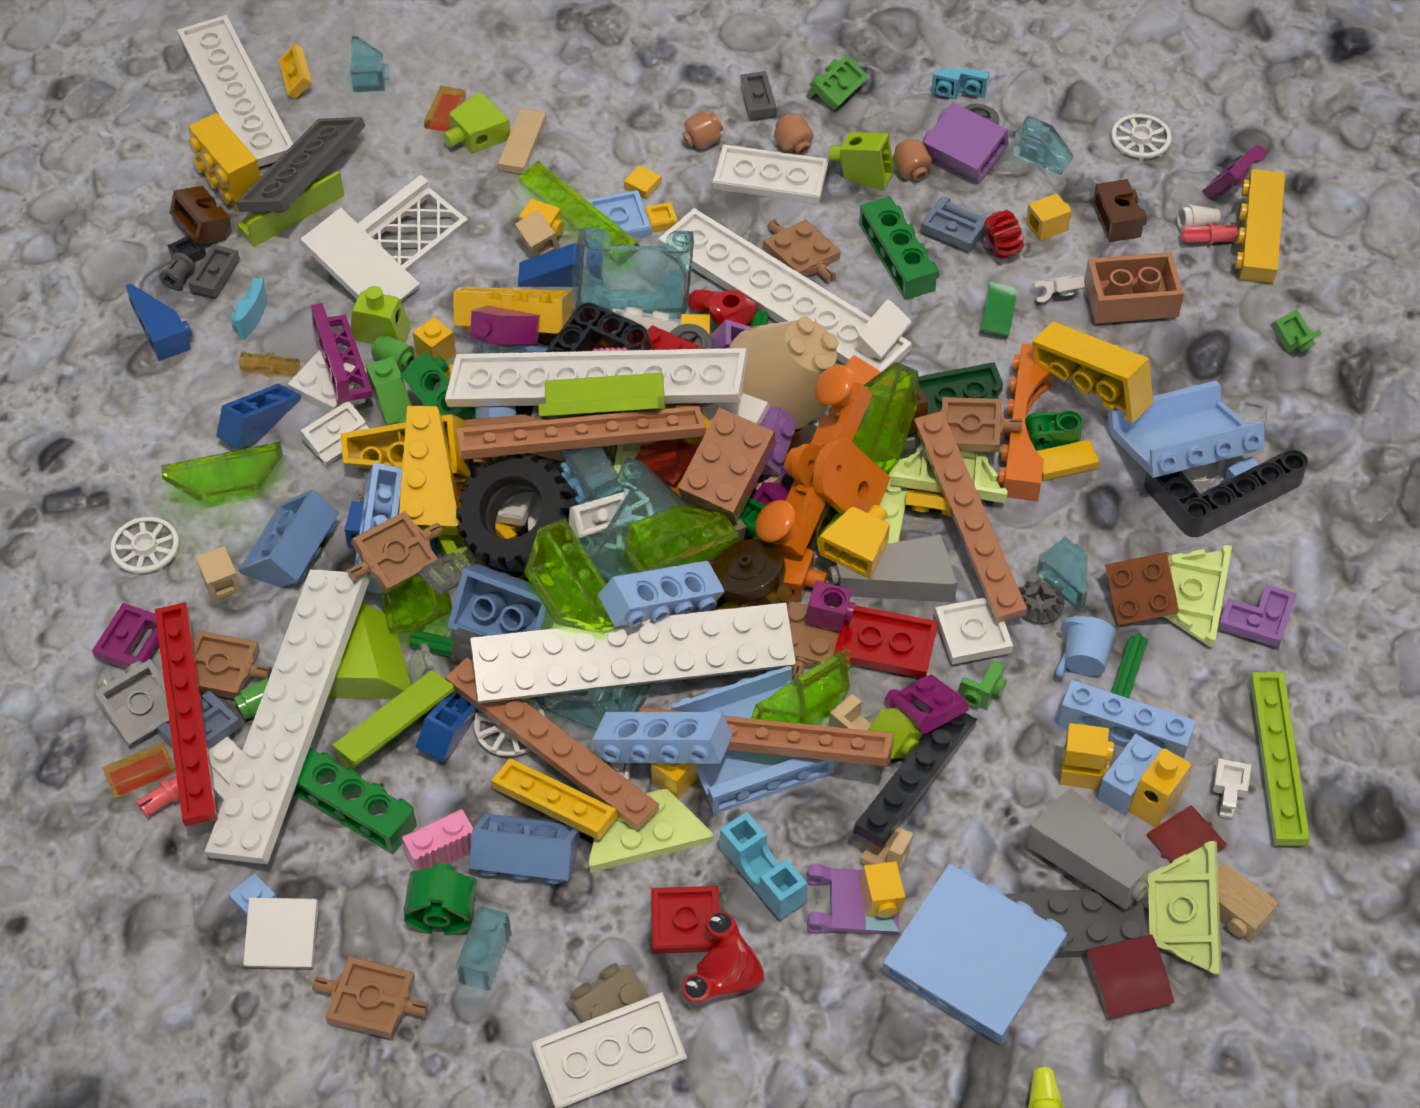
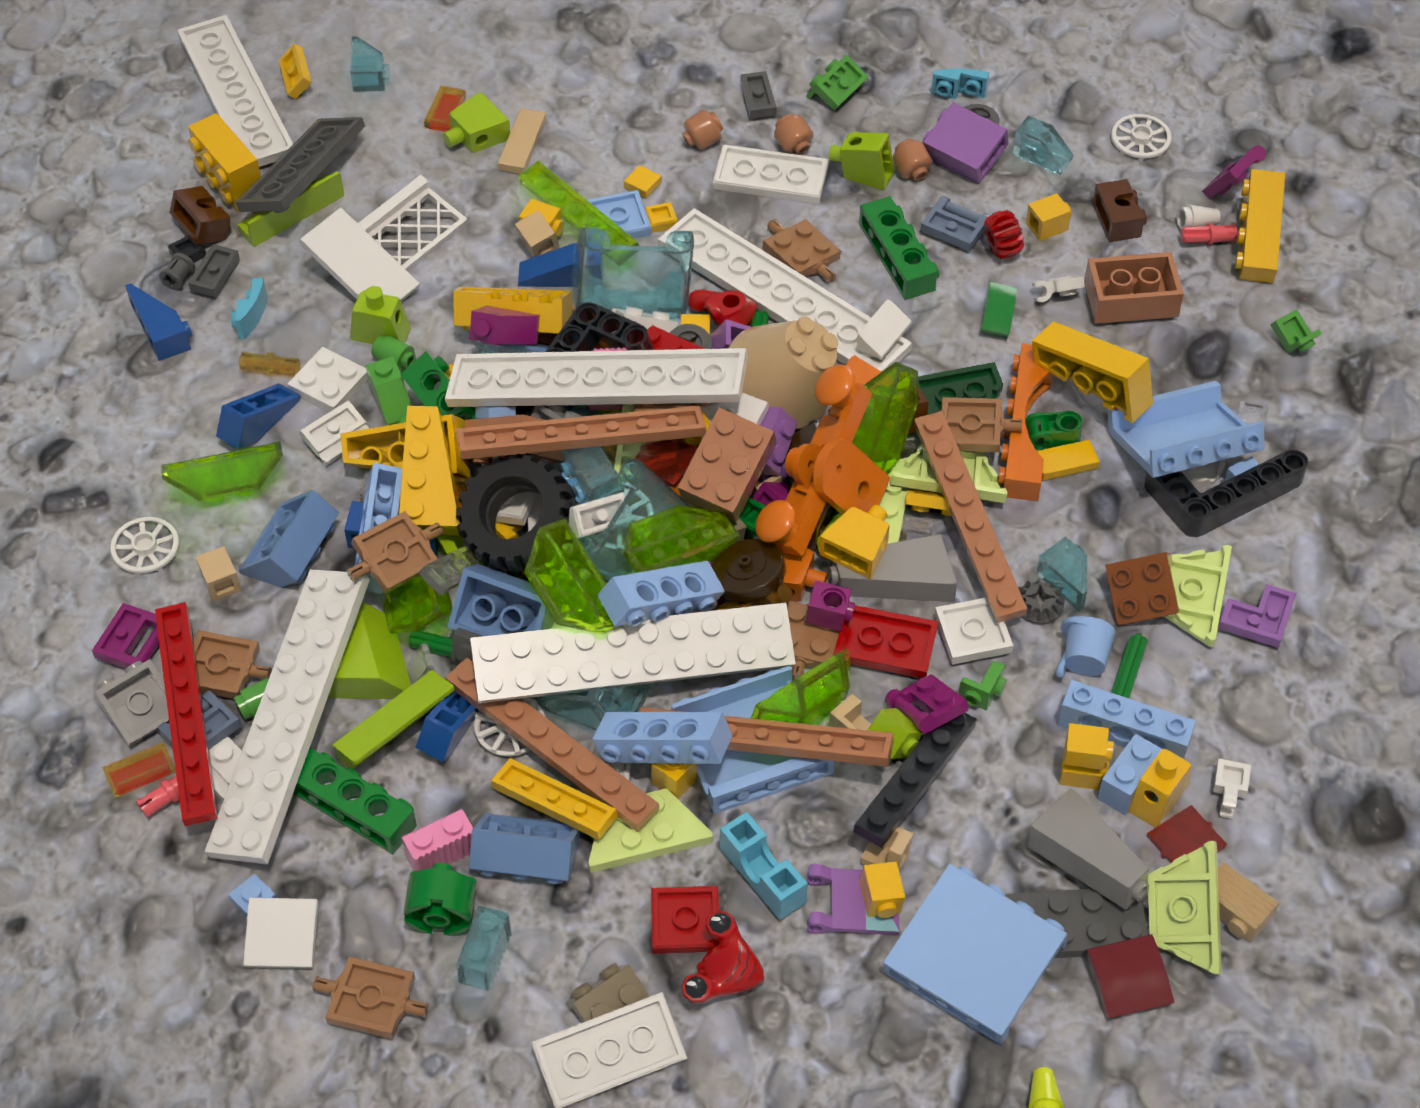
magenta fence [311,303,373,403] -> none
yellow brick [413,317,456,362] -> none
lime panel [538,372,665,417] -> none
lime plate [1250,672,1310,846] -> none

